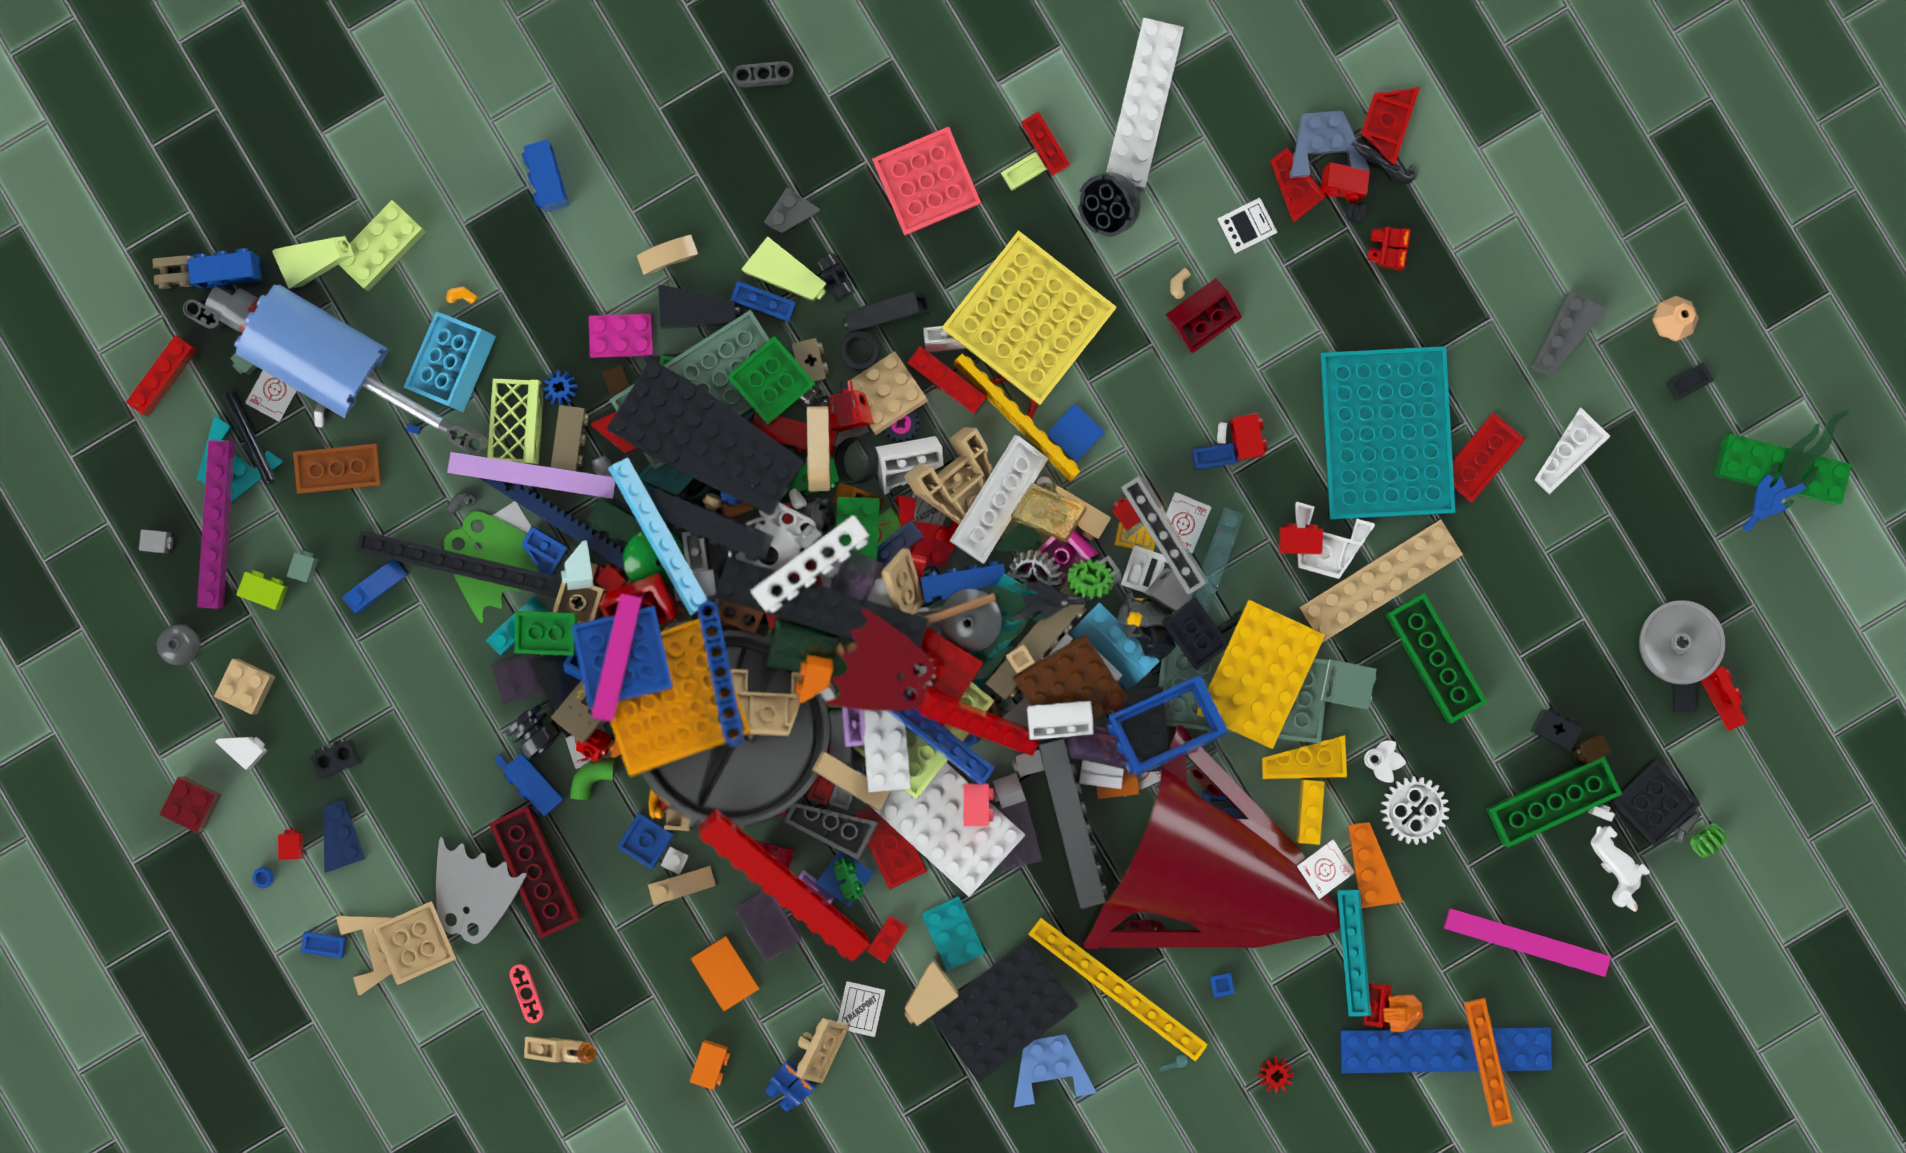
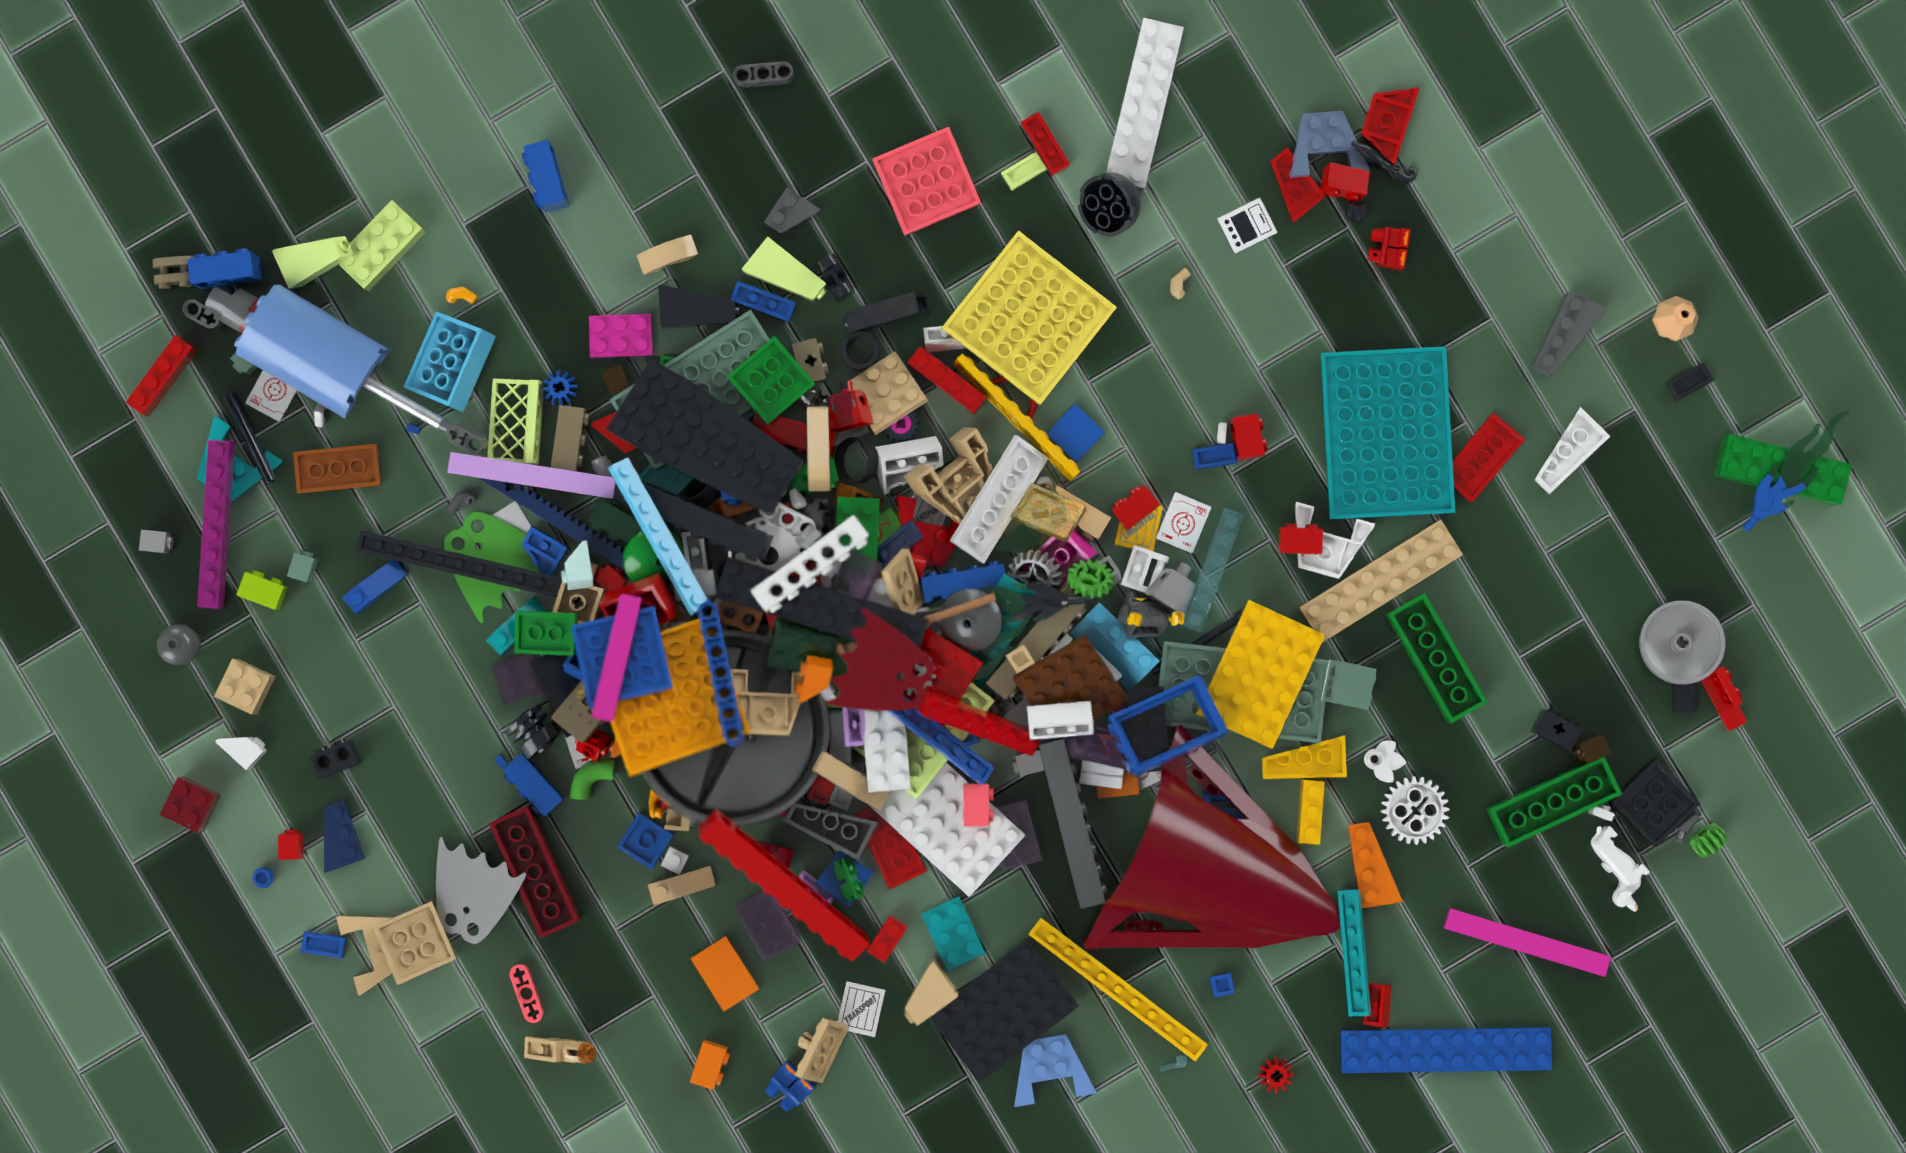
tan plate [703,493,723,511] -> none
light grey brick [993,773,1026,809] -> none
light grey brick [1121,476,1209,595] -> none
black brick [1138,627,1176,659] -> none
black tile [1161,597,1229,670] -> none
dark red slope [1165,278,1242,353] -> none
white sticker [1297,840,1355,899] -> none
orange hair [1383,995,1423,1032] -> none
orange tile [1464,998,1513,1127] -> none

